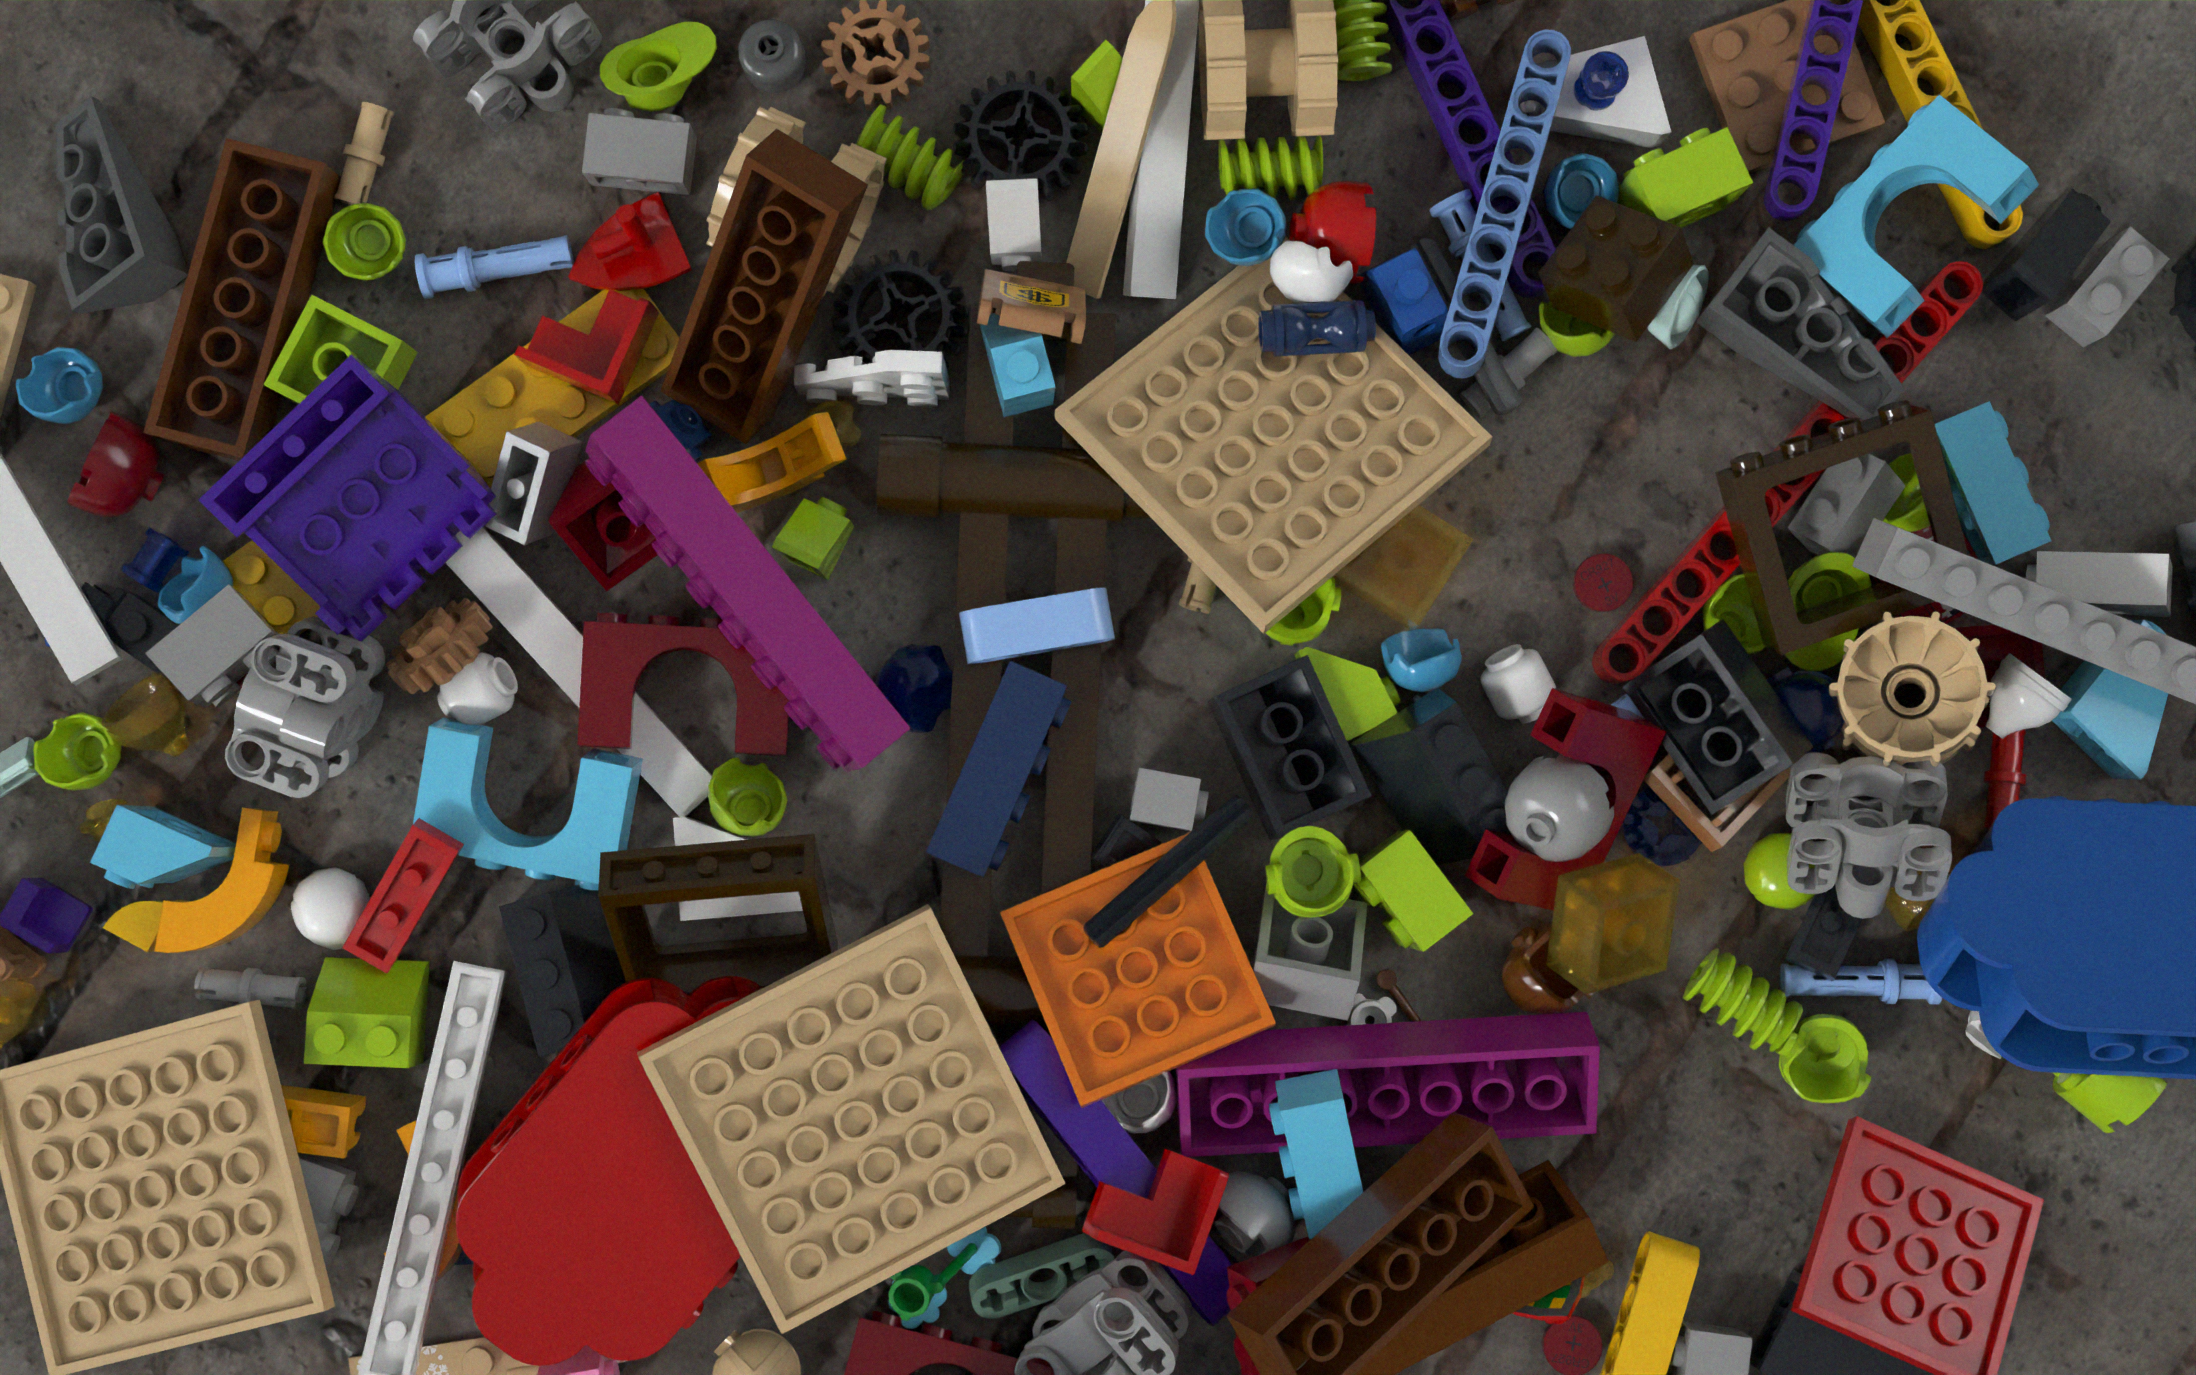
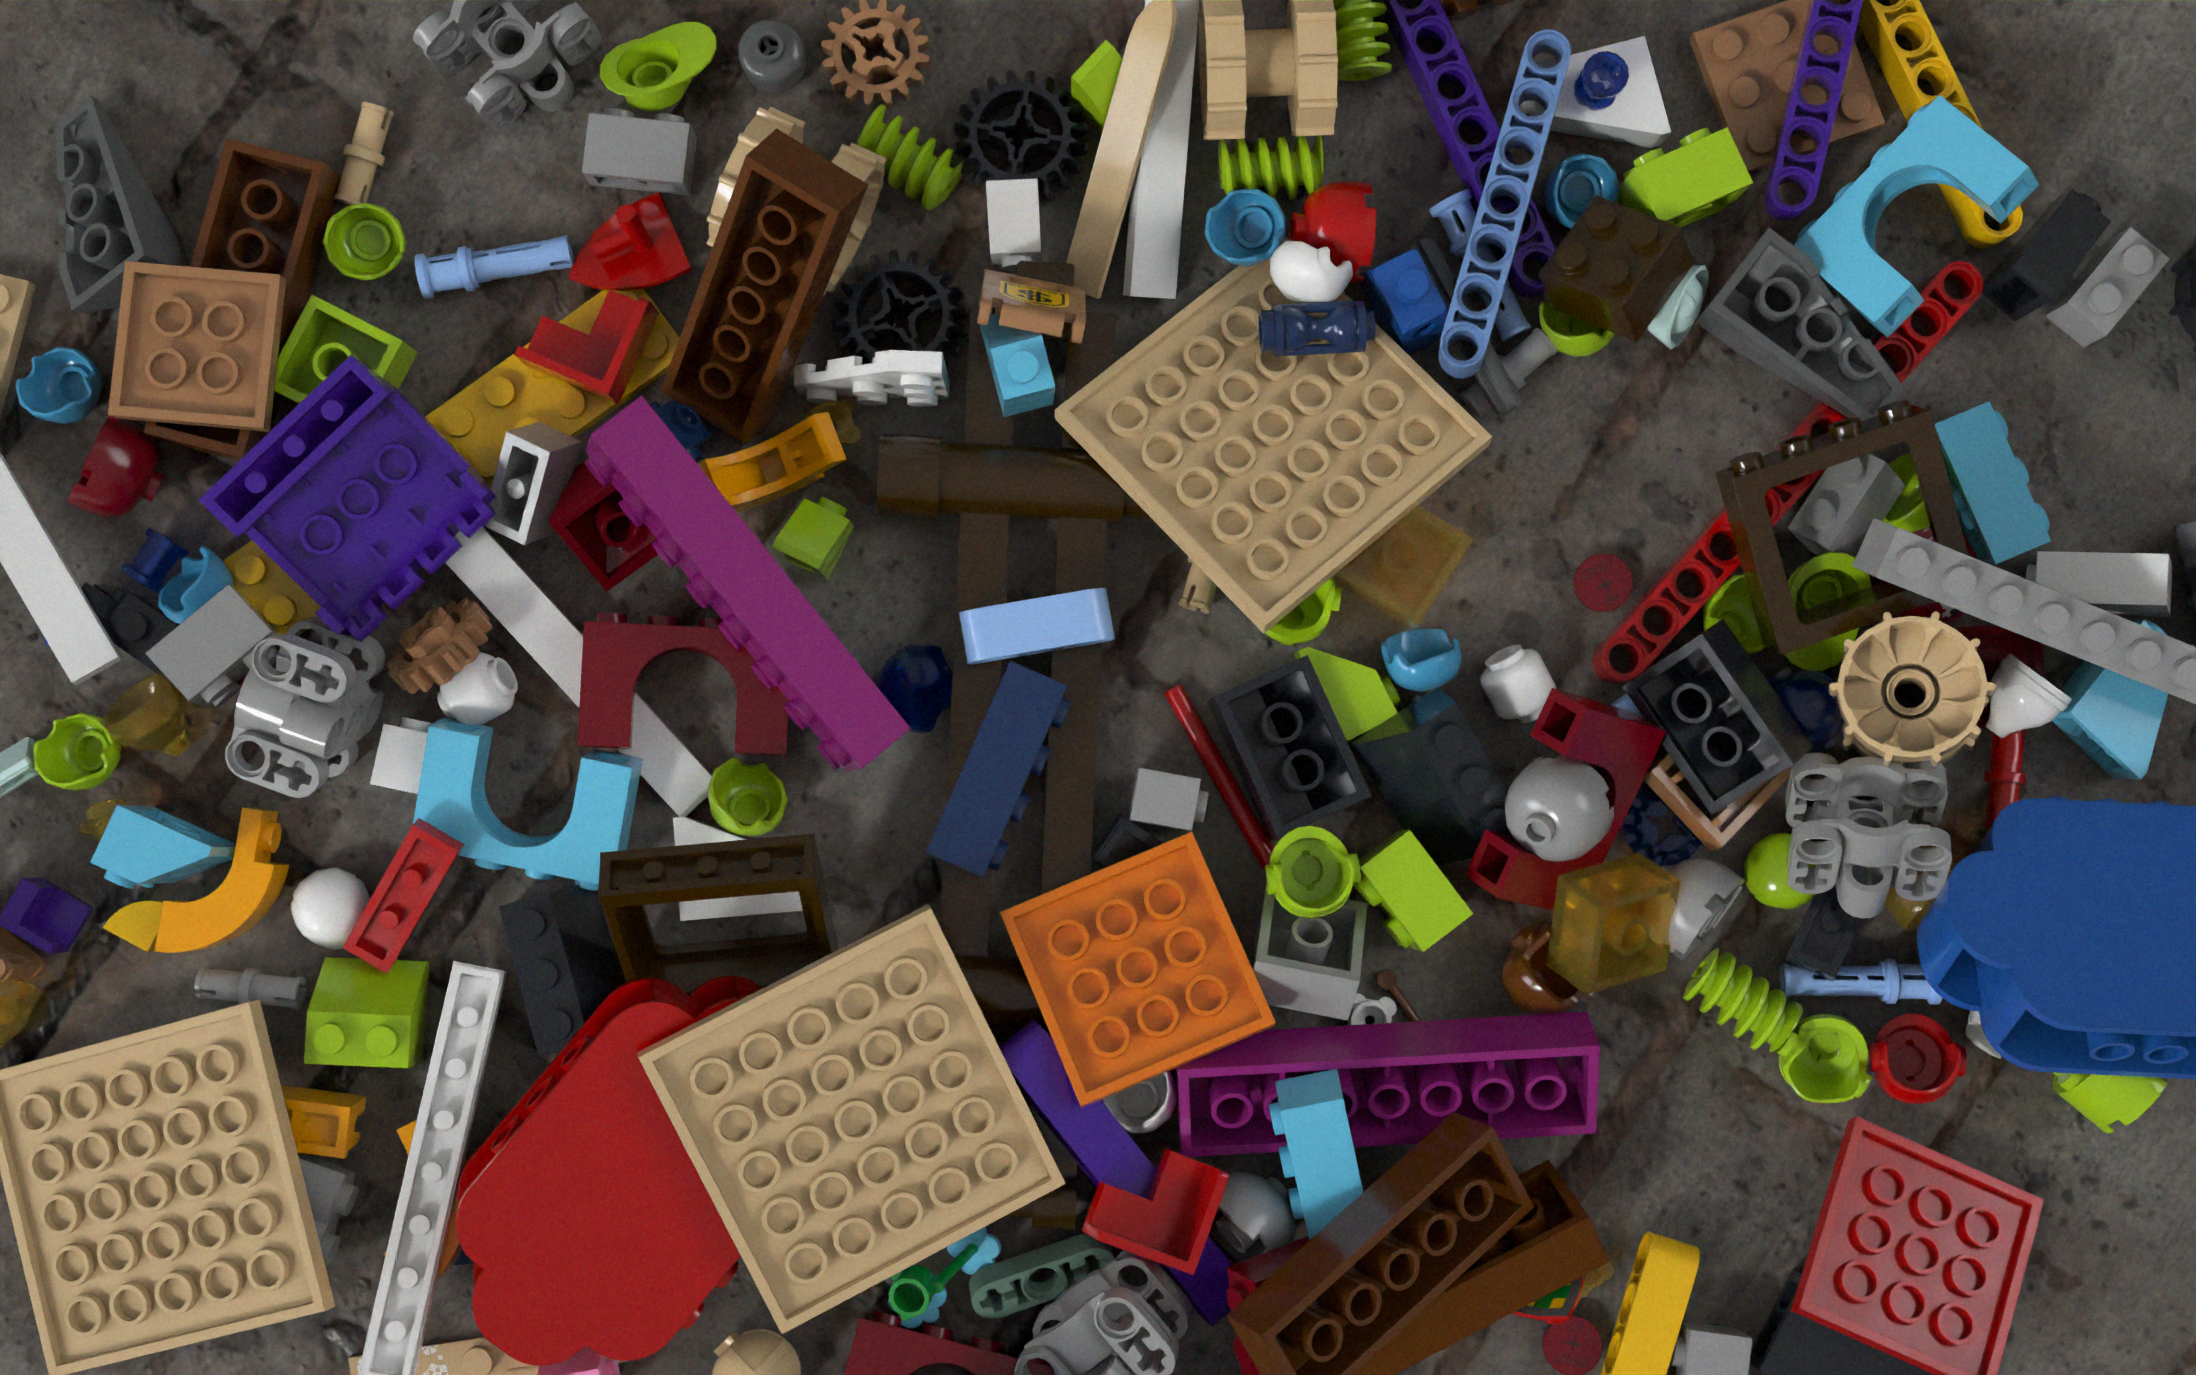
black axle [1083,795,1253,948] -> none
none -> medium nougat plate [108,261,286,432]
none -> white brick [370,717,433,794]
none -> red bar [1164,684,1274,870]
none -> light grey cylinder [1646,857,1745,962]
none -> red cap [1867,1013,1967,1104]

